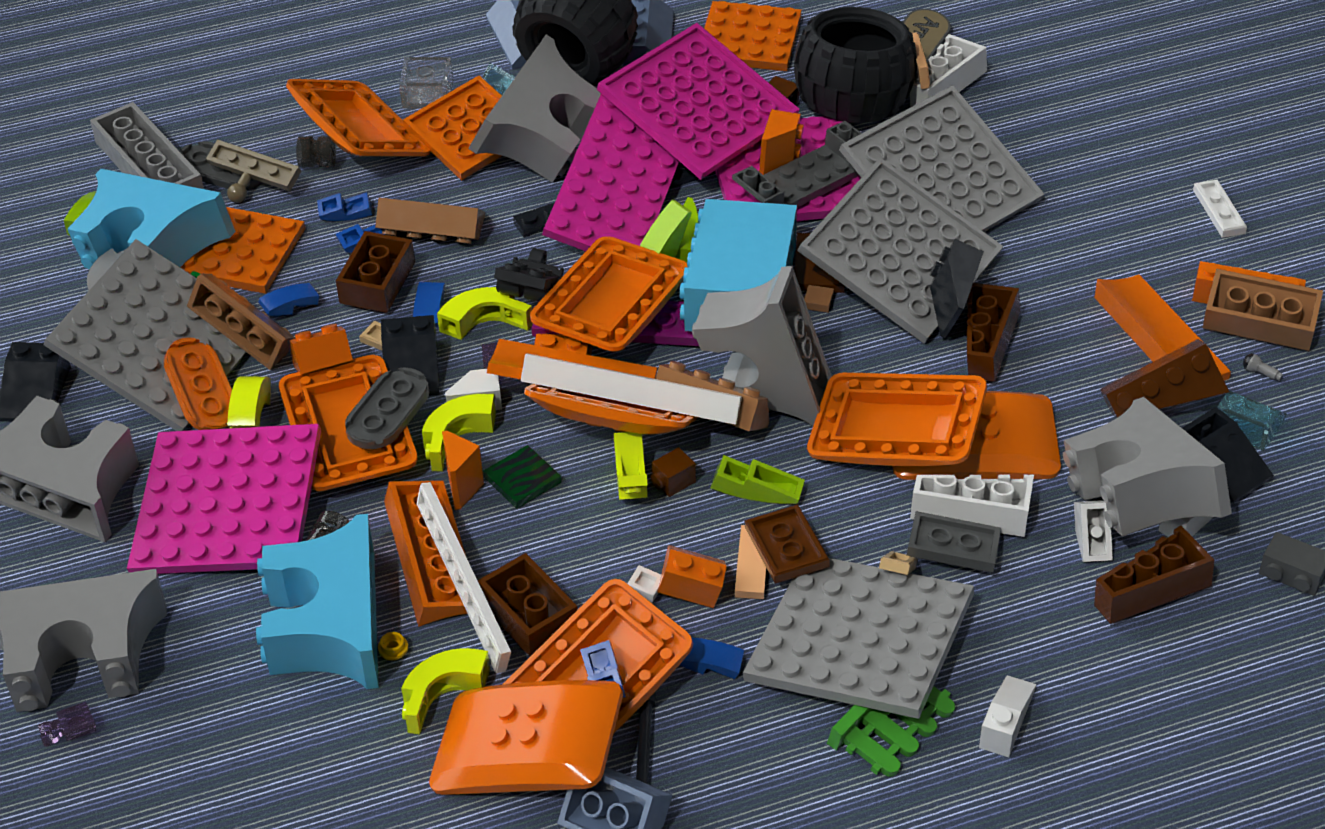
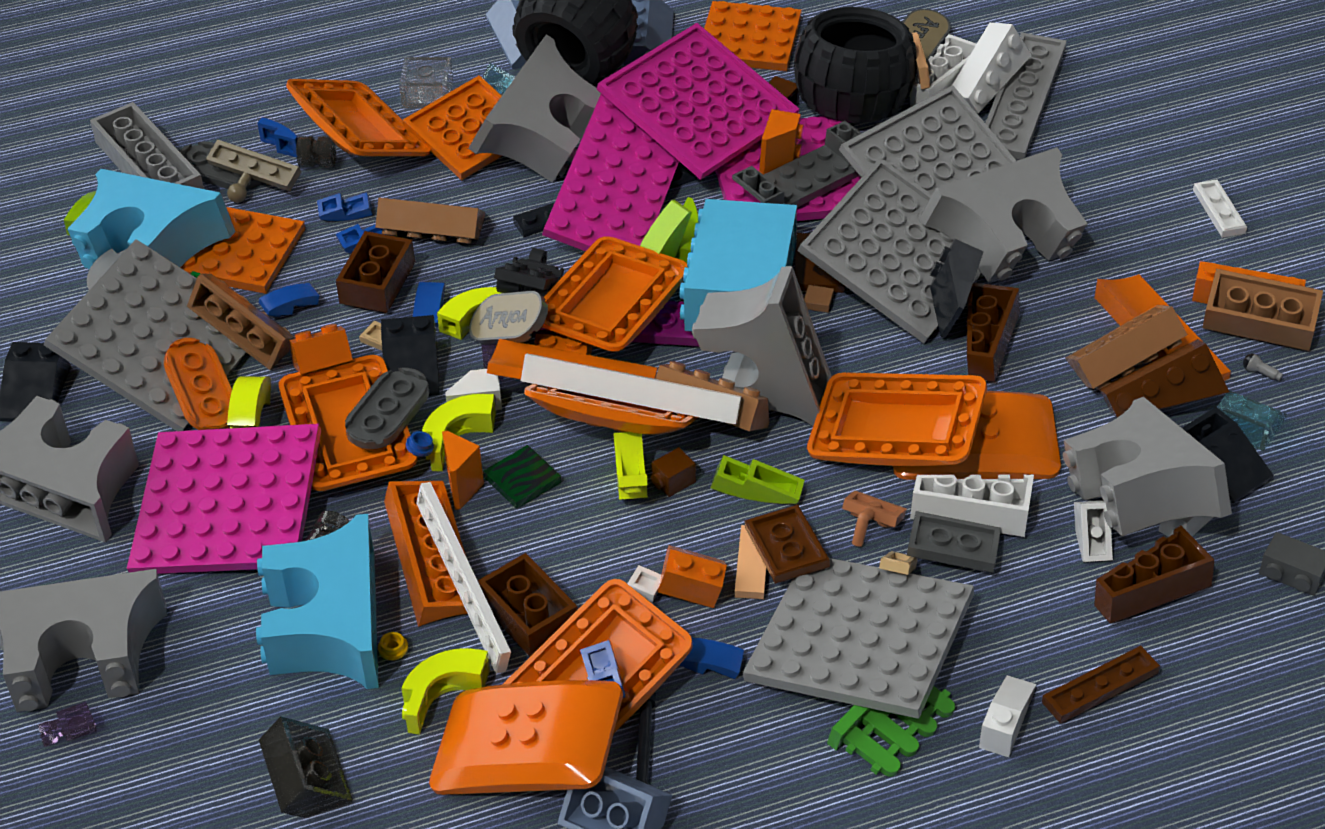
none -> blue slope [257,117,300,158]
none -> clear smoke slope [259,716,353,818]
none -> blue plate [406,431,434,457]
none -> tile [469,291,548,345]
none -> nougat plate [842,490,907,547]
none -> light grey piece [920,147,1088,282]
none -> white wedge [952,23,1032,113]
none -> light grey plate [985,32,1067,160]
none -> reddish brown plate [1042,645,1160,724]
none -> medium nougat slope [1065,305,1188,390]

